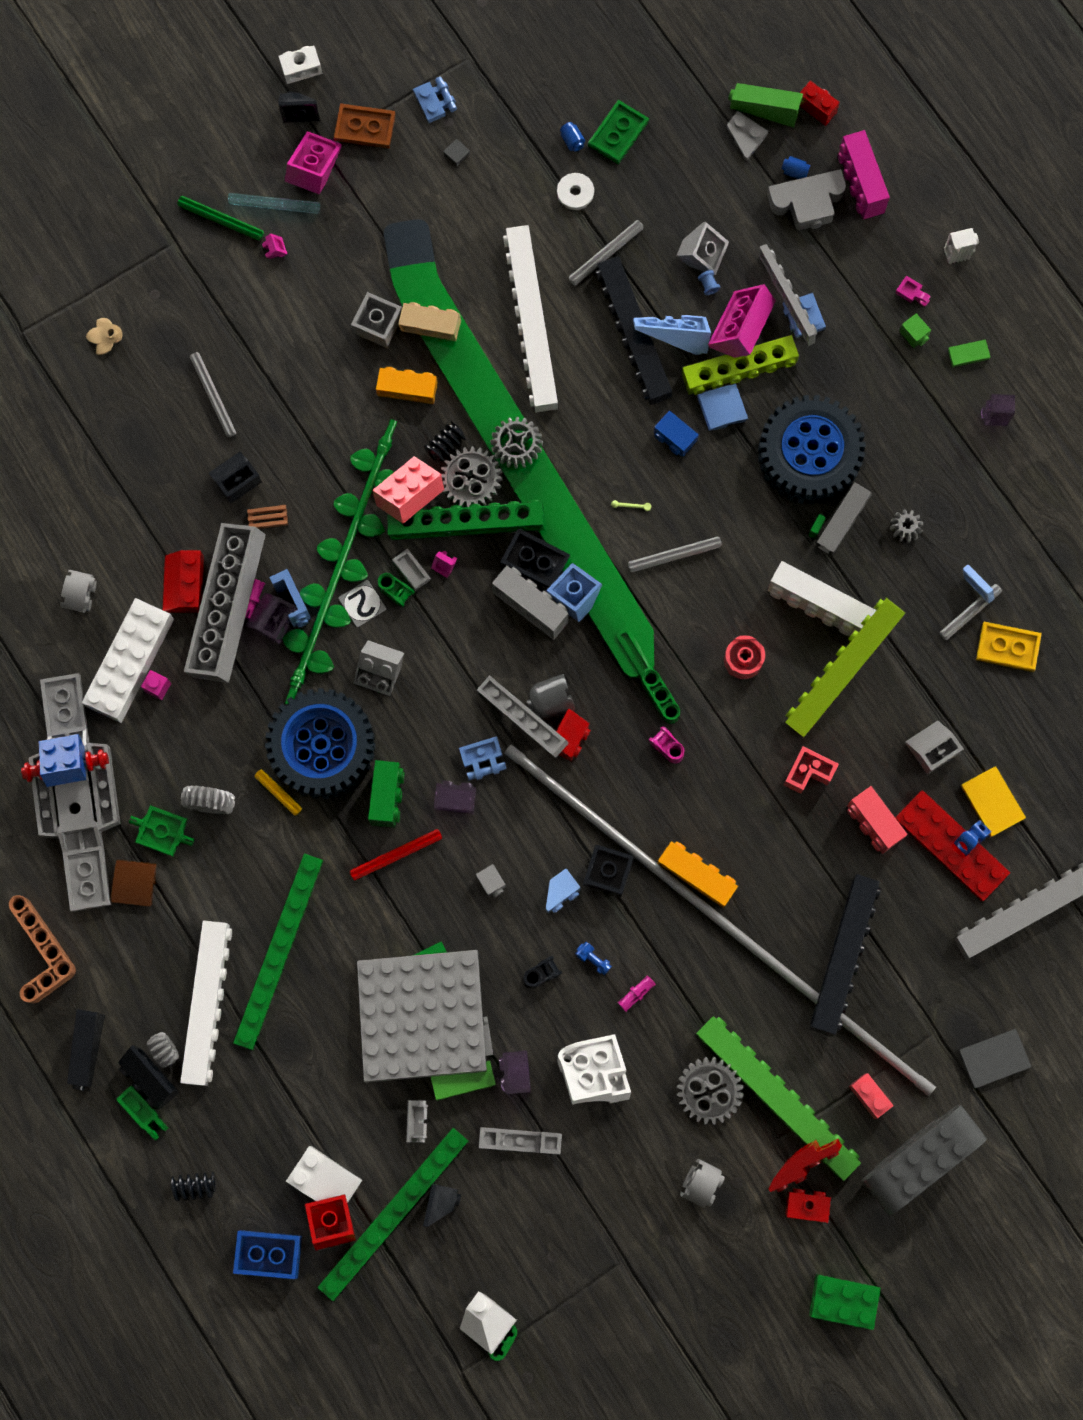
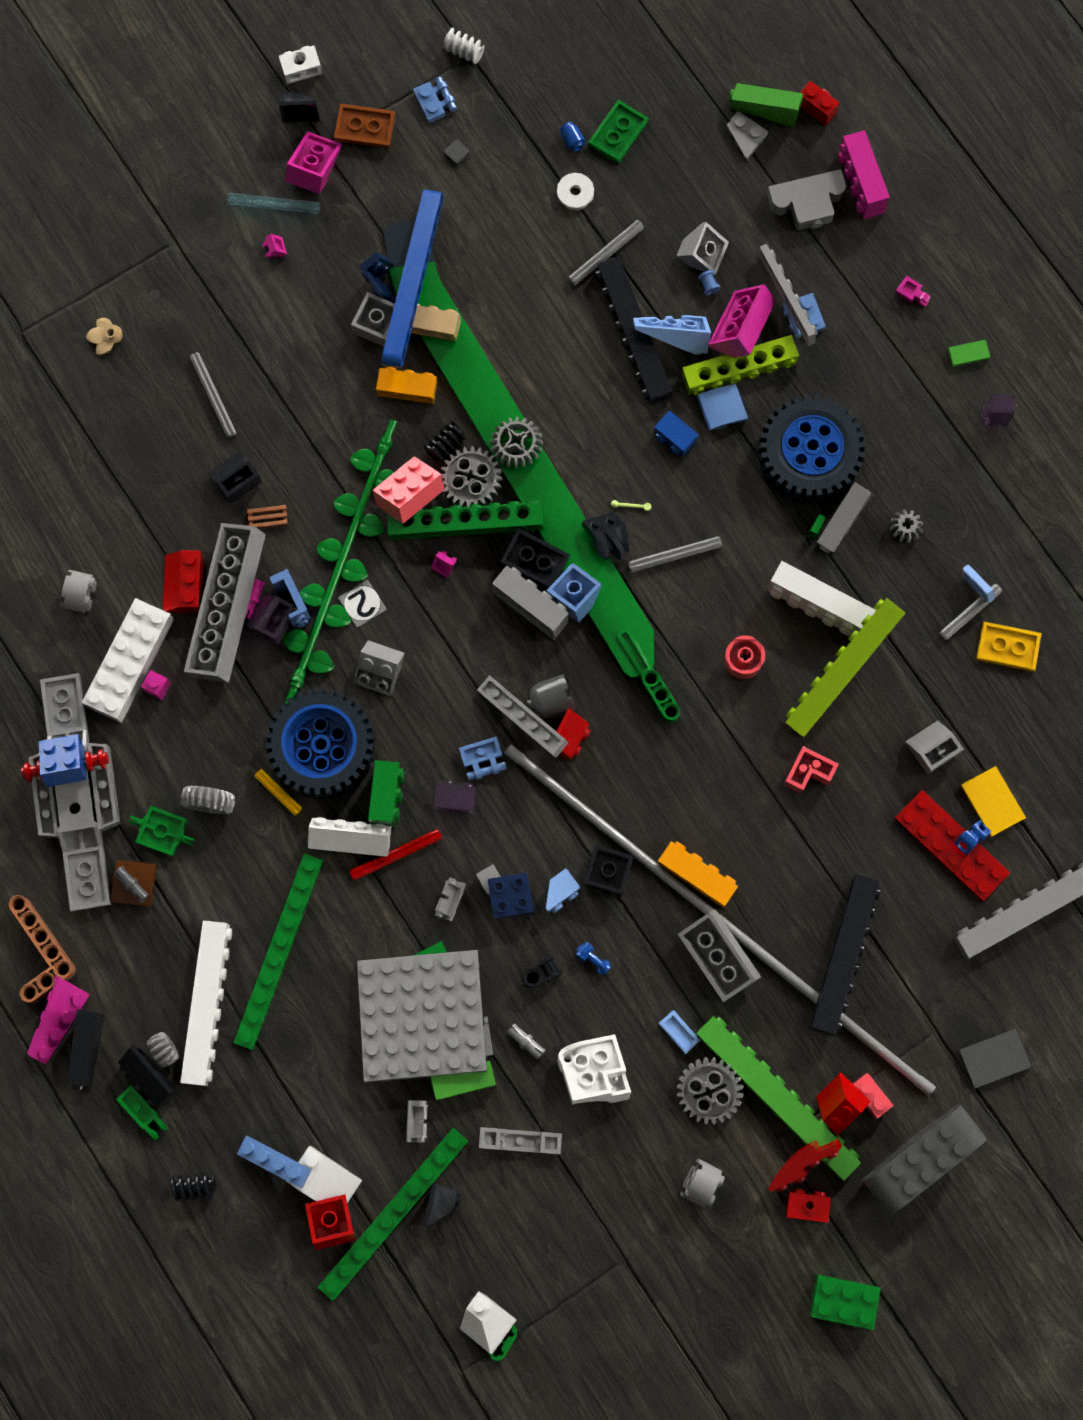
green axle [177,196,264,241] -> none
blue brick [233,1230,302,1279] -> none
green piece [378,573,415,608] -> none
light grey tile [392,548,431,591] -> none
clear purple brick [499,1051,531,1096] -> none
white brick [503,225,558,413] -> none
dark pink pin [617,975,656,1012] -> none
dark pink piece [648,726,684,764] -> none
blue brick [781,156,811,179] -> none
coral brick [847,786,908,854] -> none
bright green brick [899,313,931,348] -> none
white brick [944,228,979,264] -> none
none -> dark pink wing [27,975,90,1065]
none -> dark grey pin [113,866,149,904]
none -> medium blue plate [237,1135,312,1189]
none -> white brick [308,817,391,857]
none -> dark blue bracket [359,252,396,302]
none -> blue beam [382,189,443,368]
none -> light grey hinge [434,877,466,921]
none -> white piece [443,28,485,64]
none -> dark blue bracket [488,872,534,919]
none -> light grey pin [507,1024,546,1060]
none -> black plate [582,512,629,560]
none -> light blue tile [658,1010,701,1054]
none -> light grey brick [678,910,761,1002]
none -> red slope [816,1072,871,1135]

